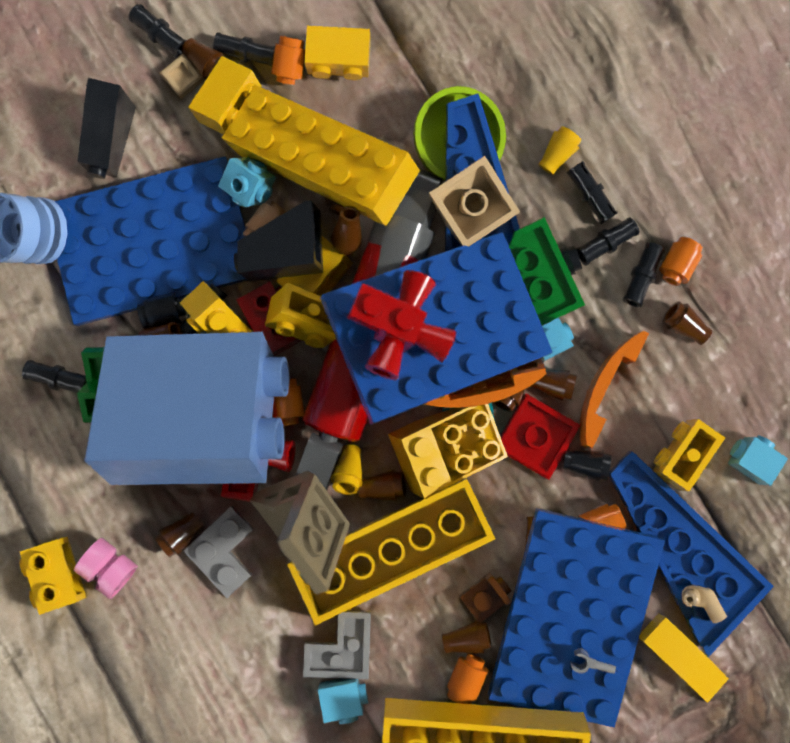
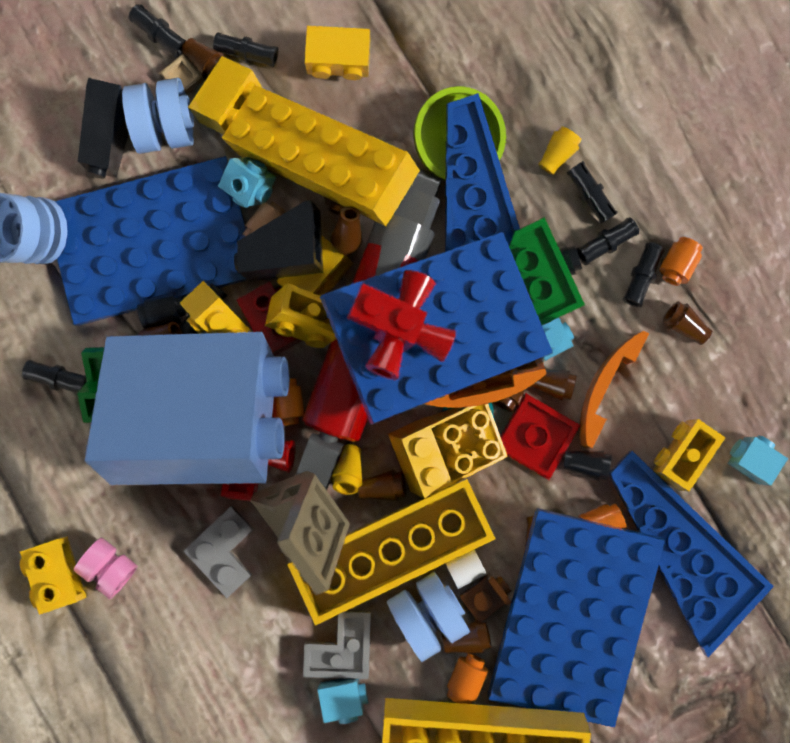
reddish brown cone [154,511,204,558] -> none
orange brick [271,36,305,85] -> none
tan slope [429,156,520,247] -> none
light grey hand [570,648,616,674] -> none
yellow slope [639,613,728,703] -> none
tan arm [682,585,727,623] -> none
none -> light blue wheel [122,77,194,154]
none -> light blue wheel [387,571,470,662]
none -> white brick [445,550,487,589]

